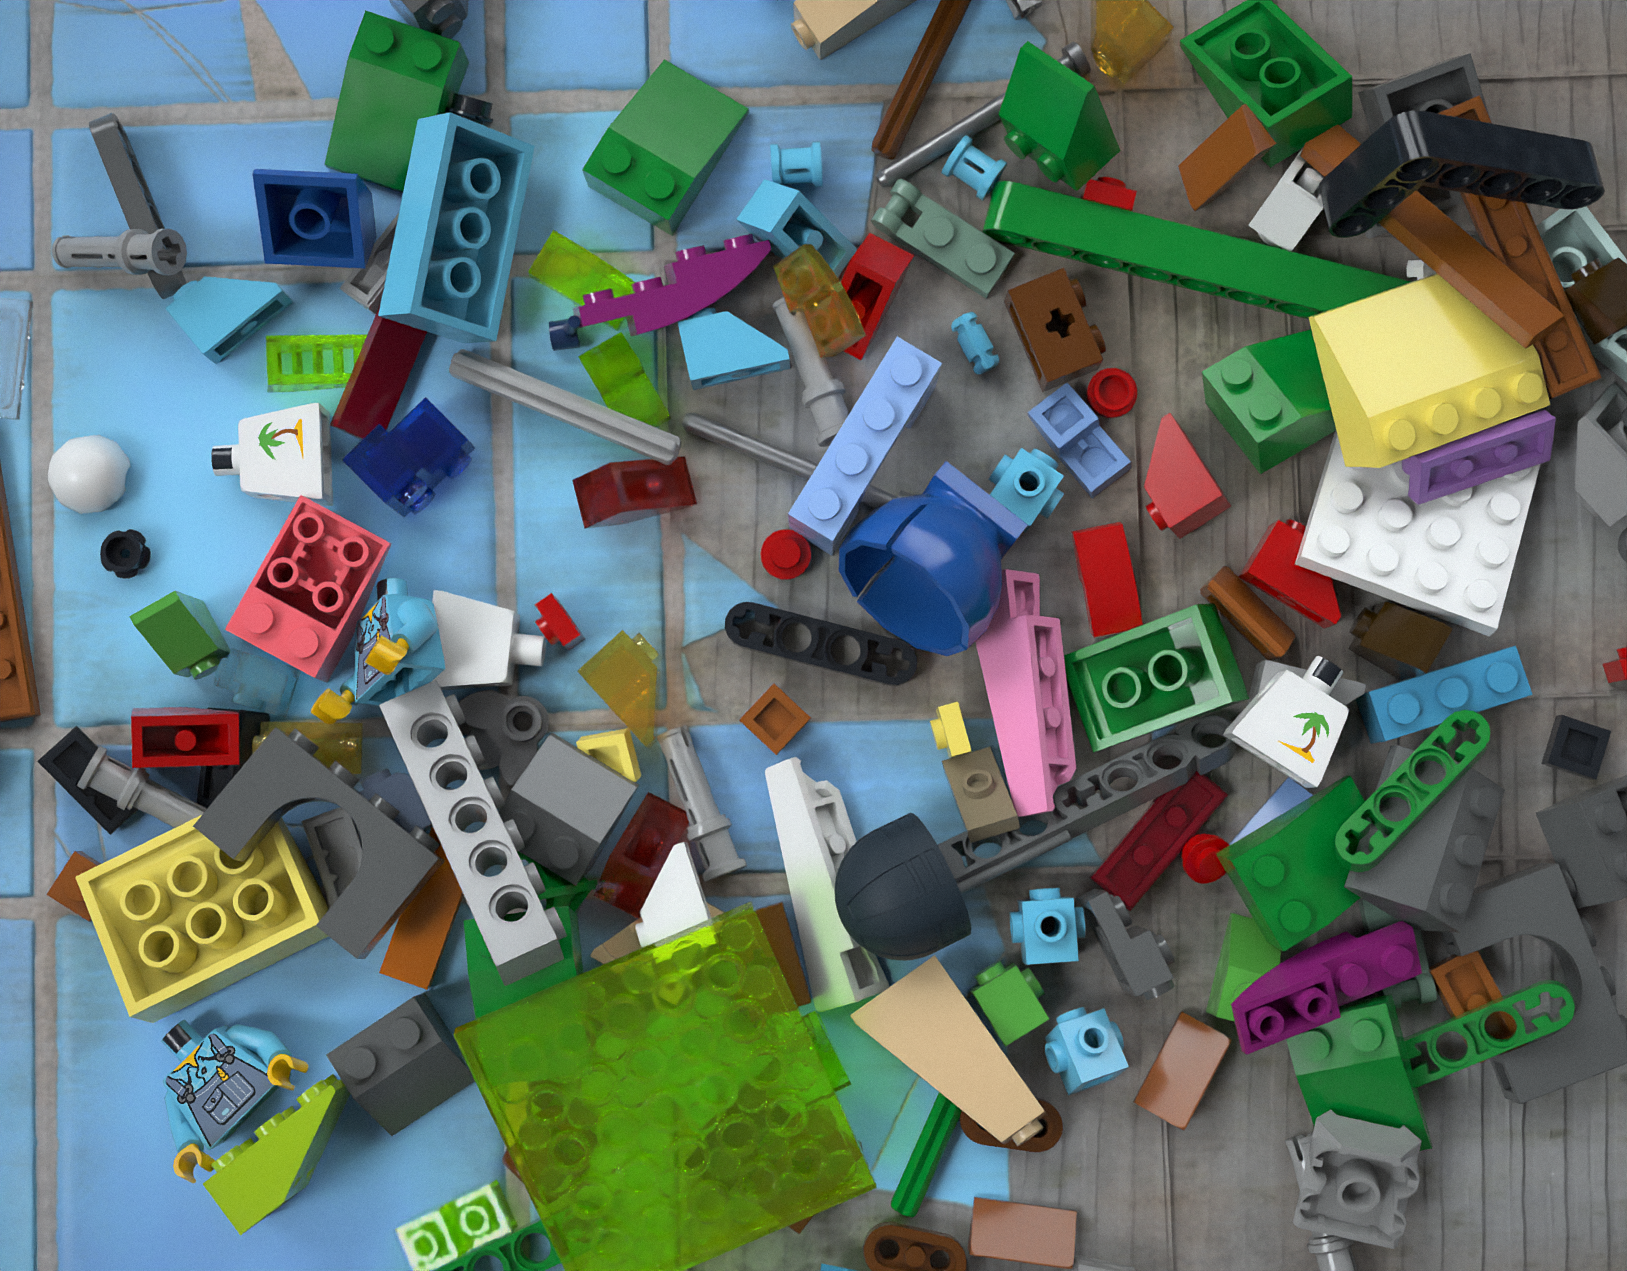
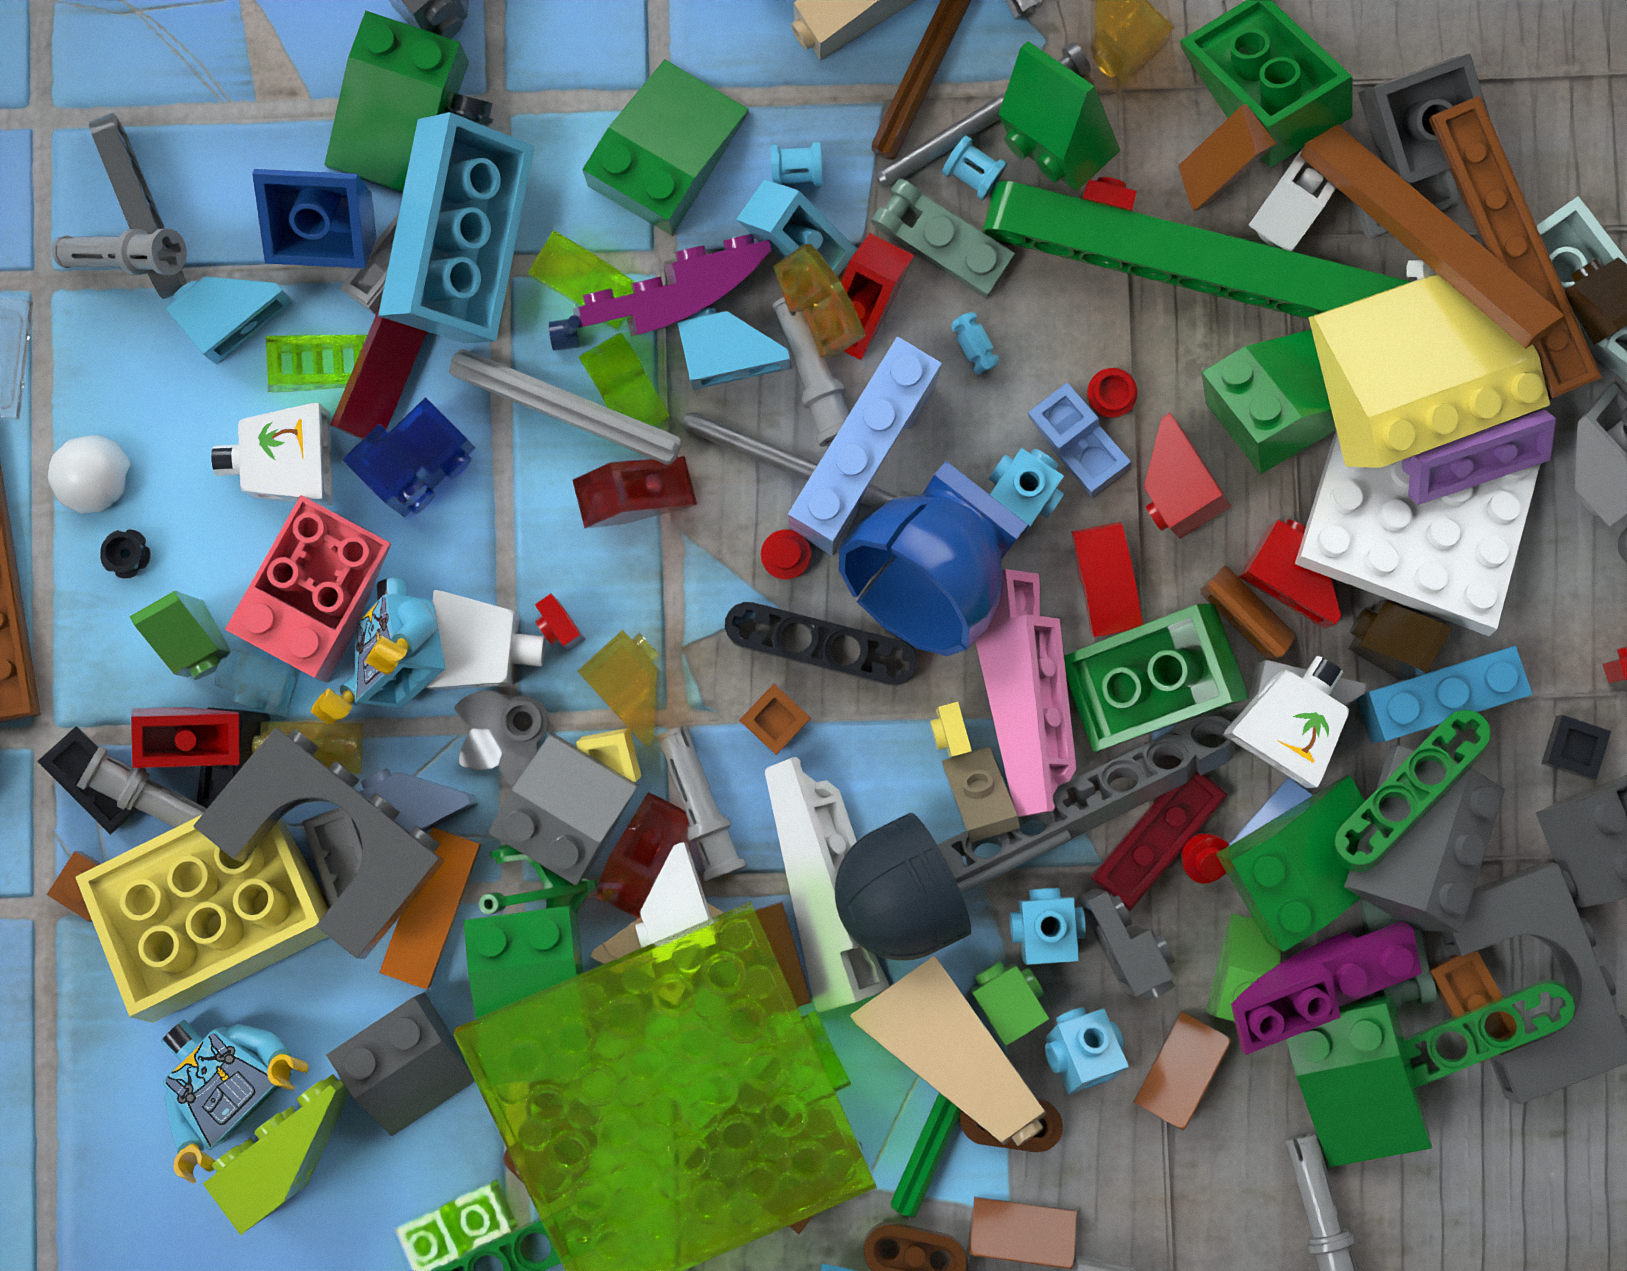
light grey brick [379,680,567,986] -> none
reddish brown brick [1004,268,1106,392] -> none
light grey slope [1293,1110,1422,1249] -> none
black beam [1319,110,1605,238] -> none

